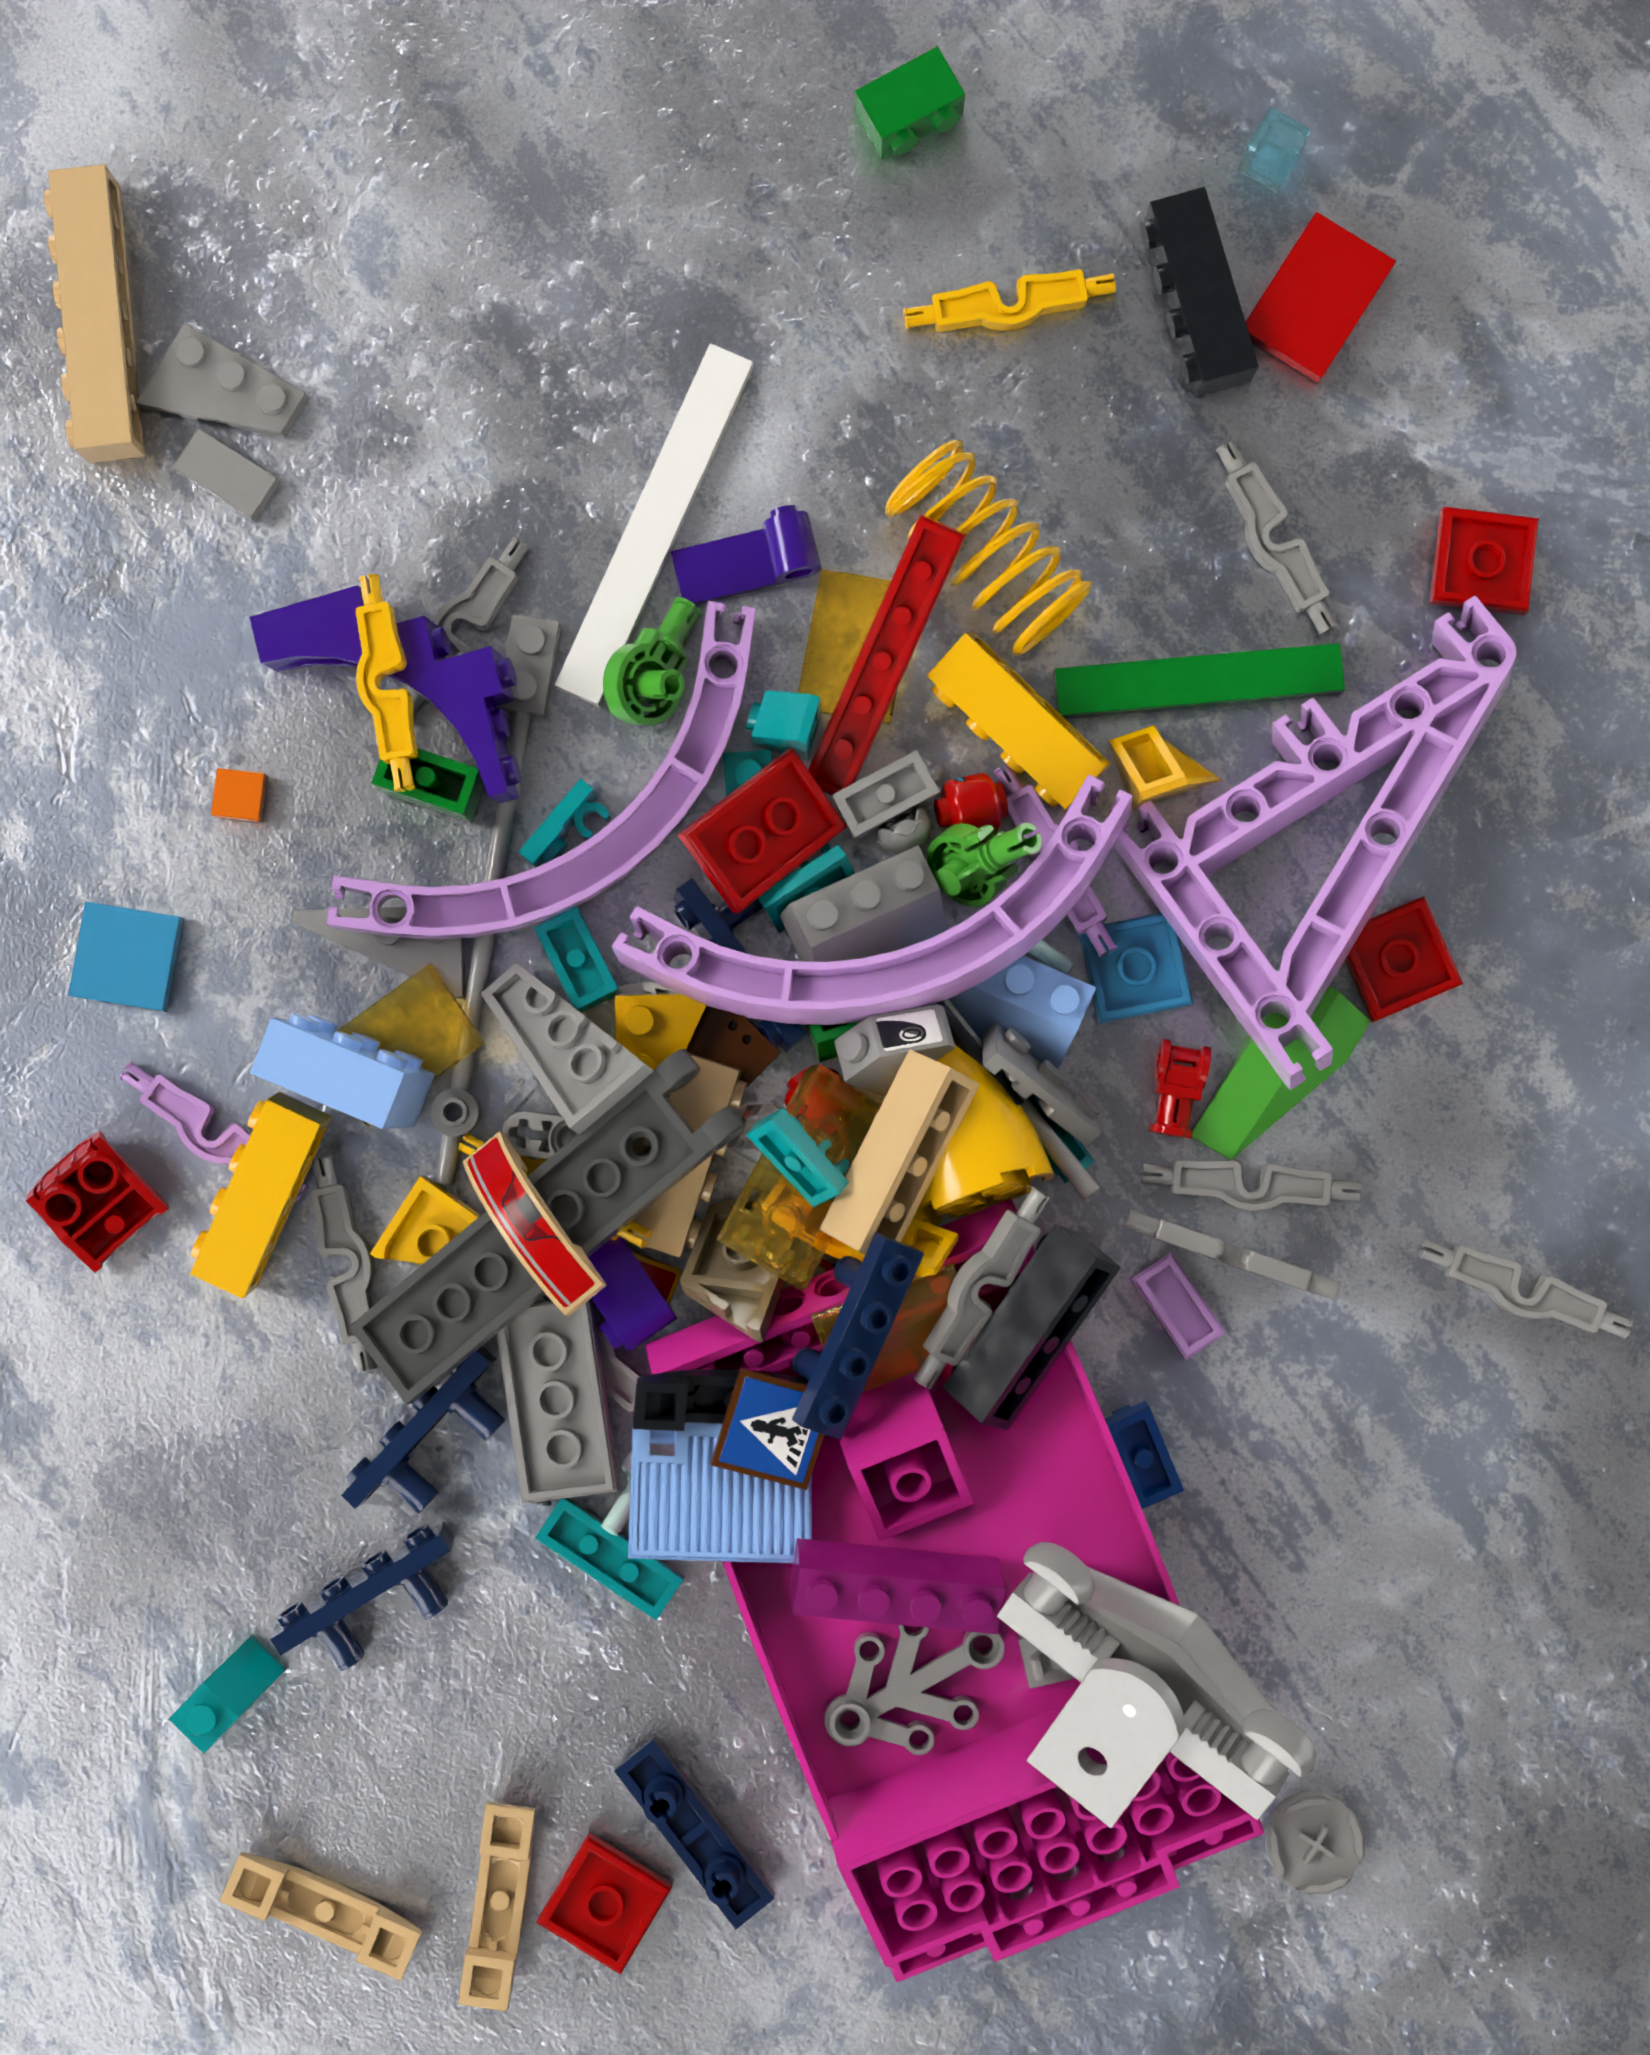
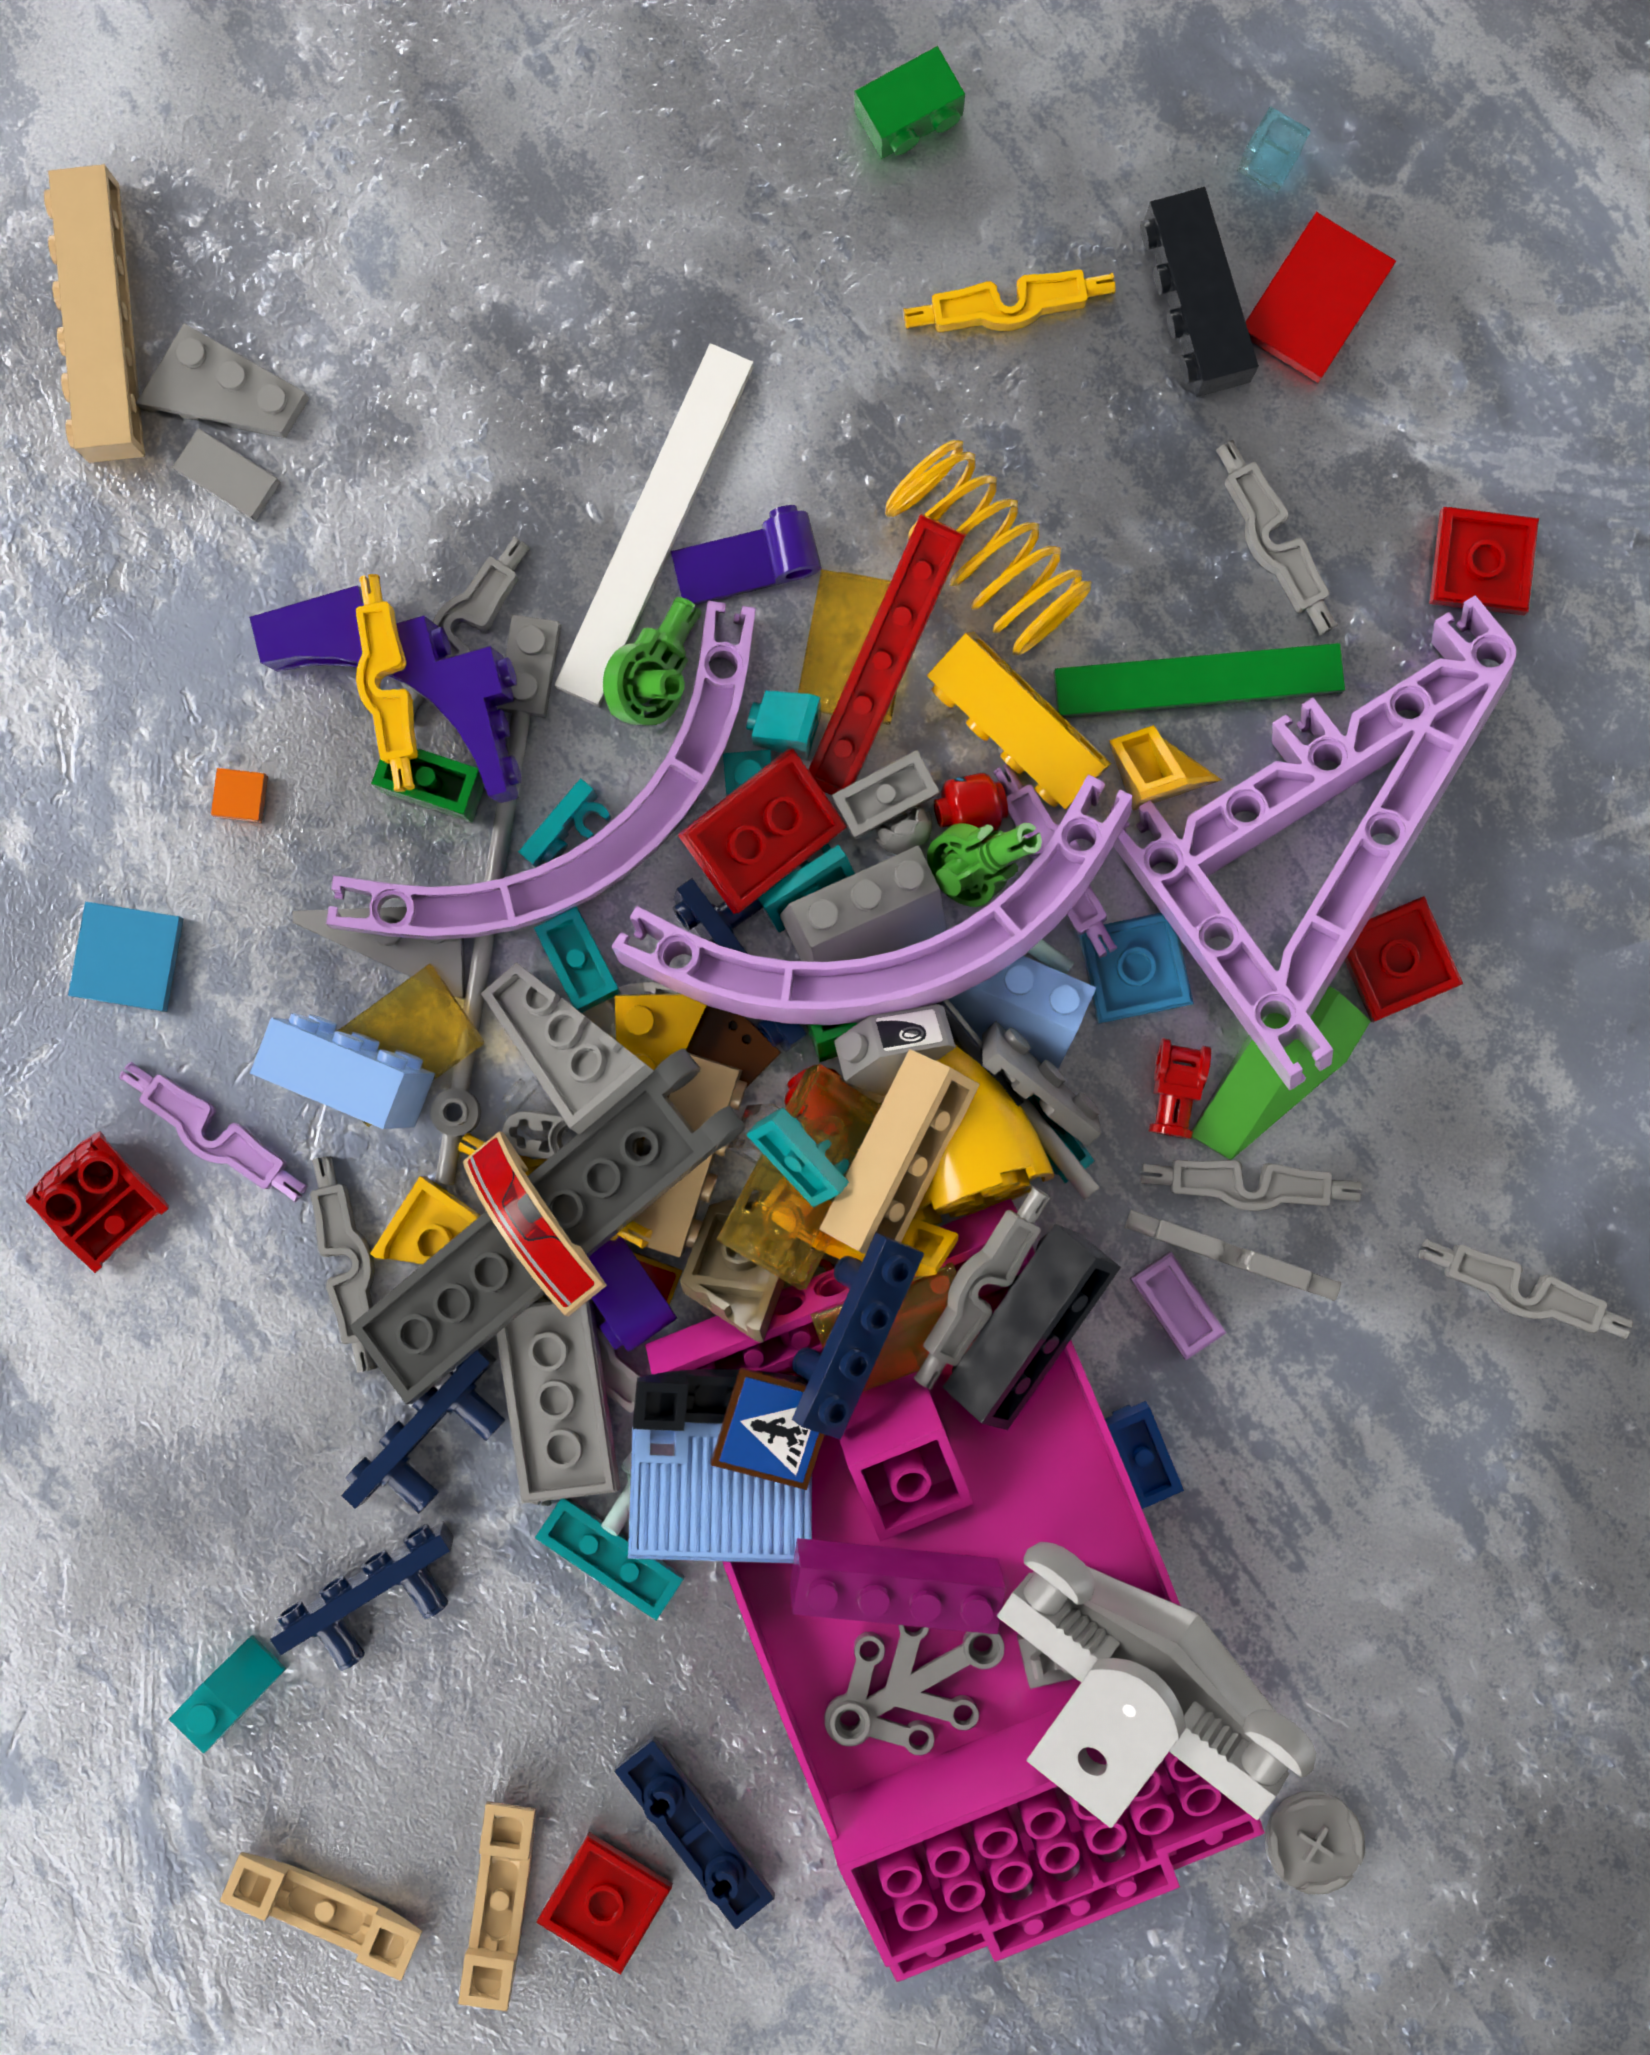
yellow brick [190,1092,333,1299] -> none

